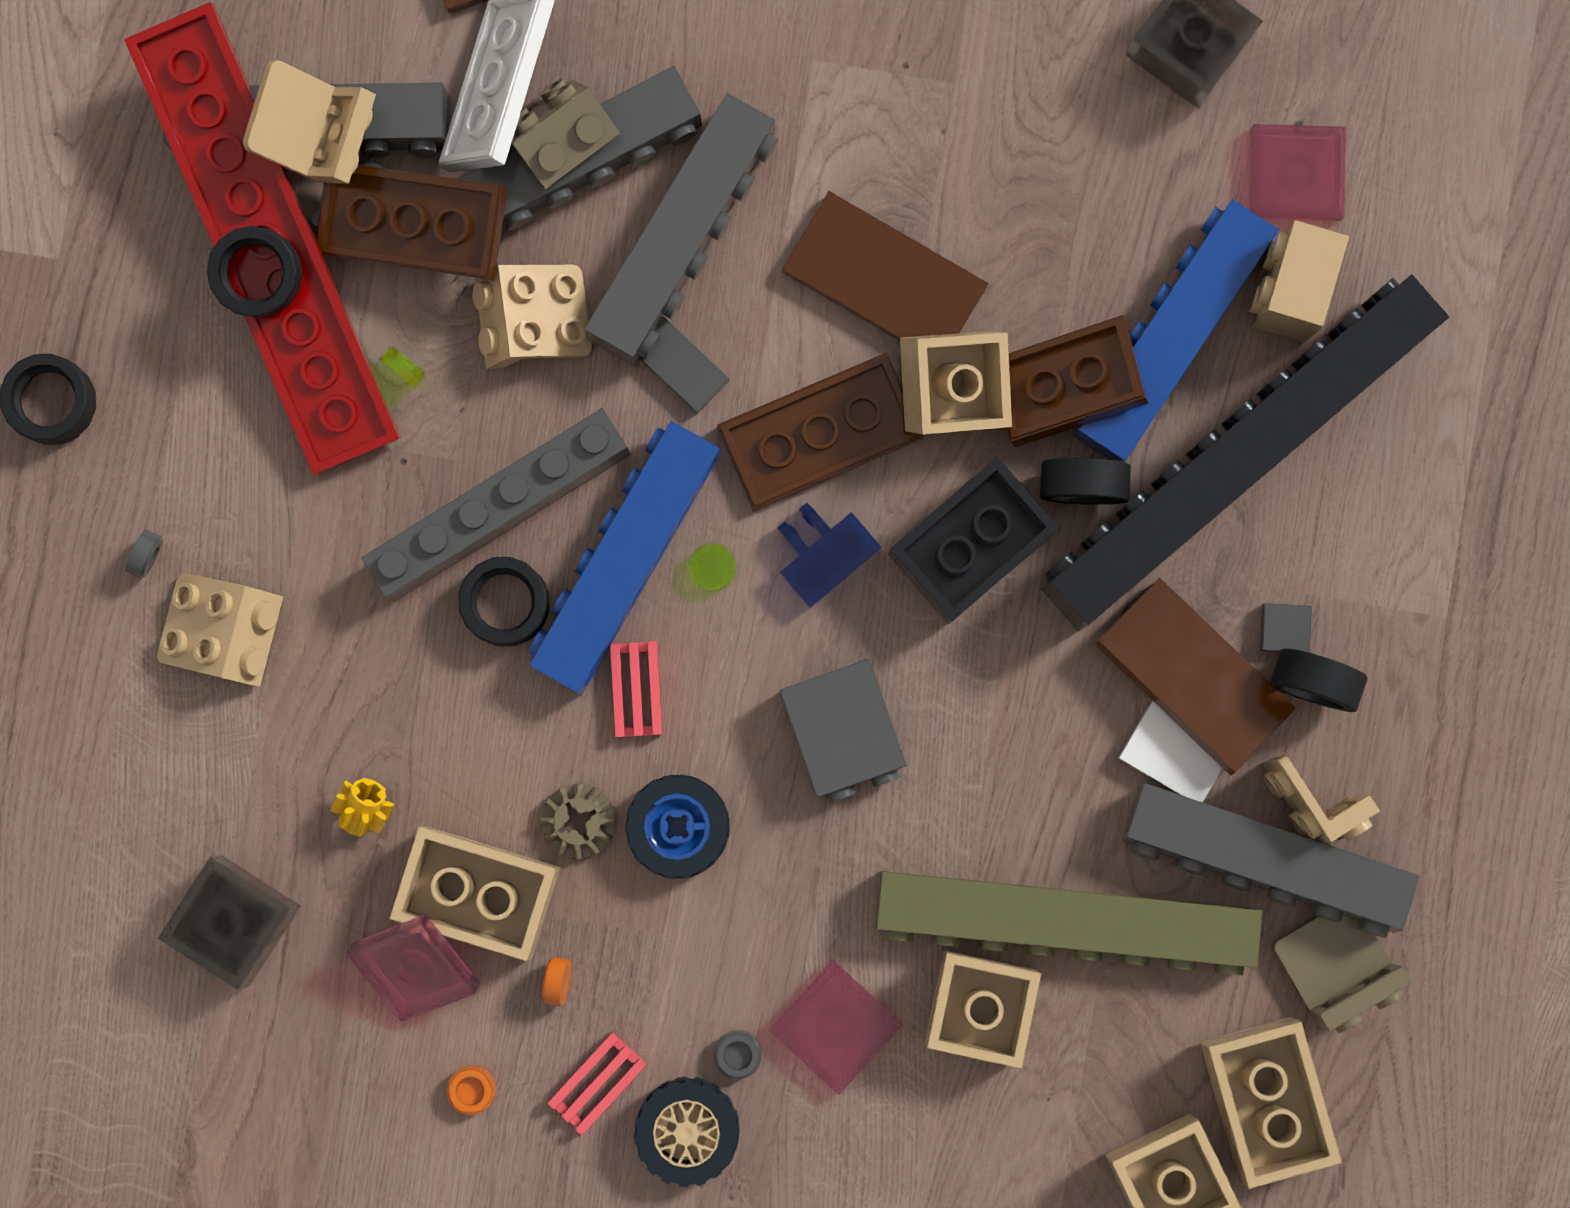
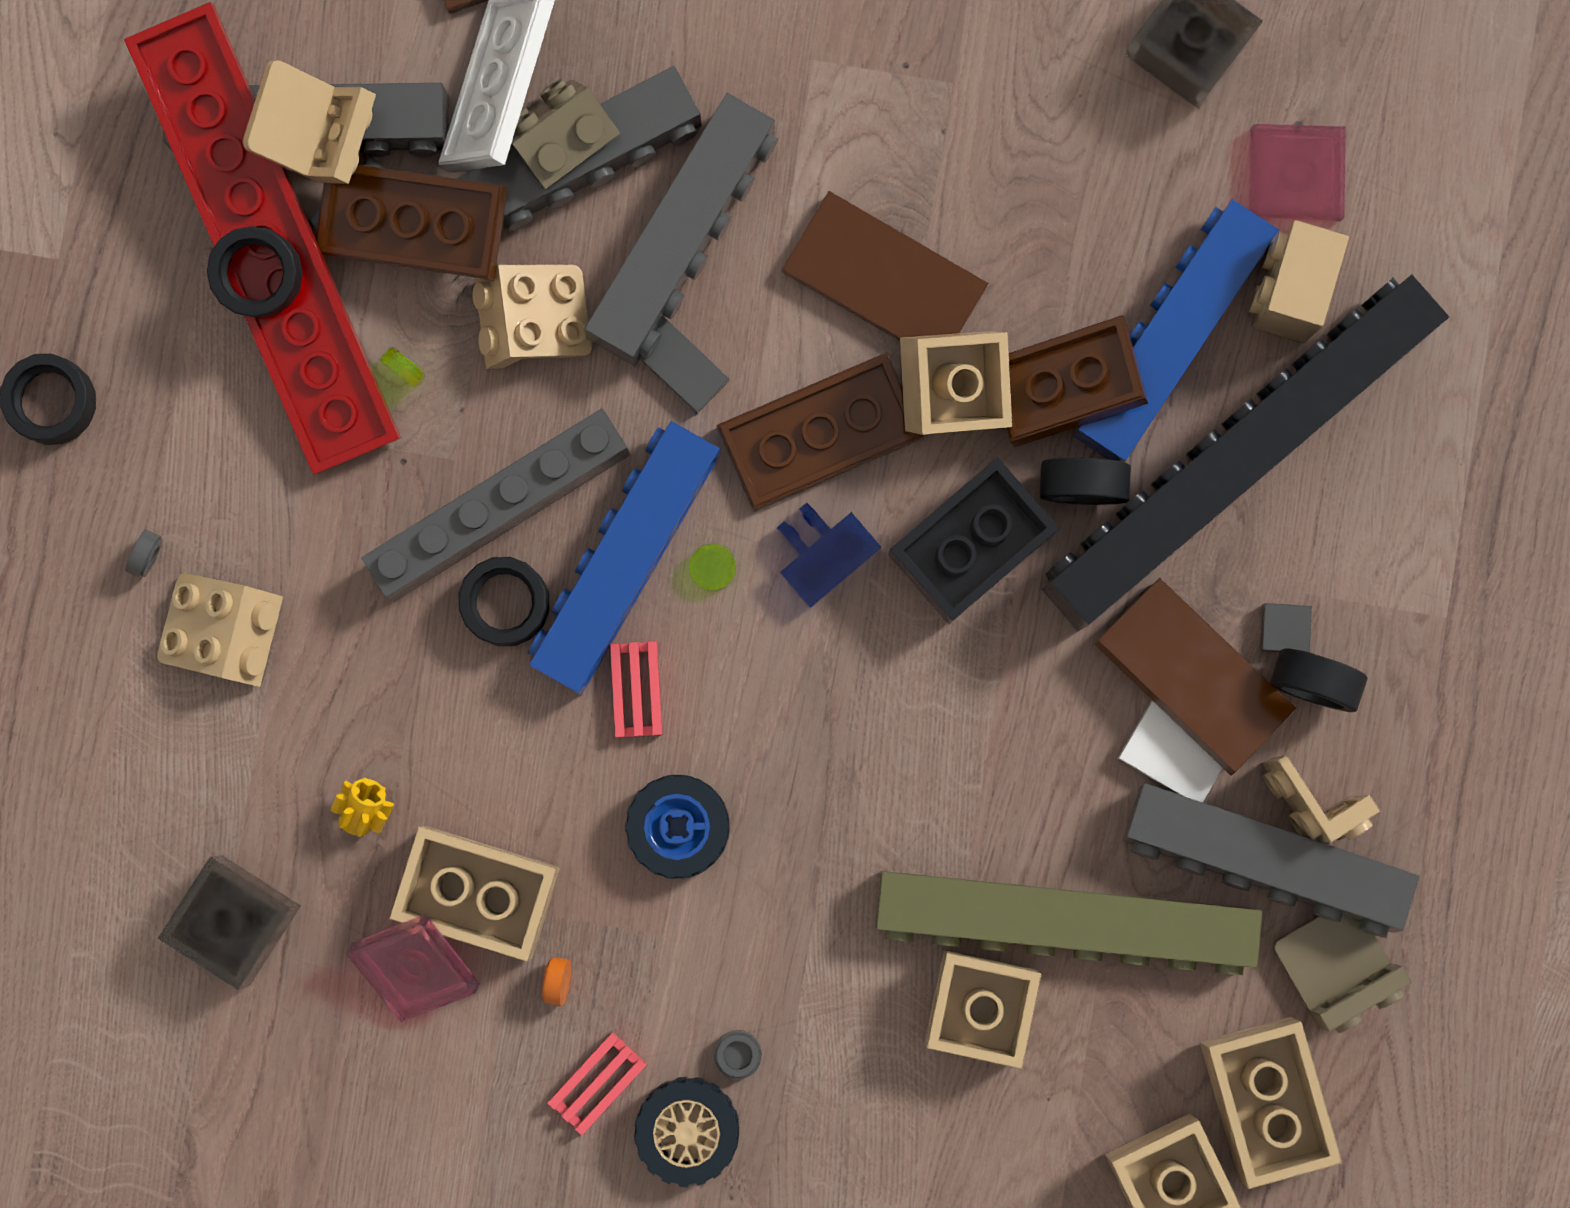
orange tile [447,1066,496,1115] -> none
dark tan gear [540,784,616,859] -> none
clear pink tile [769,959,903,1095] -> none
dark grey panel [780,659,907,803] -> none

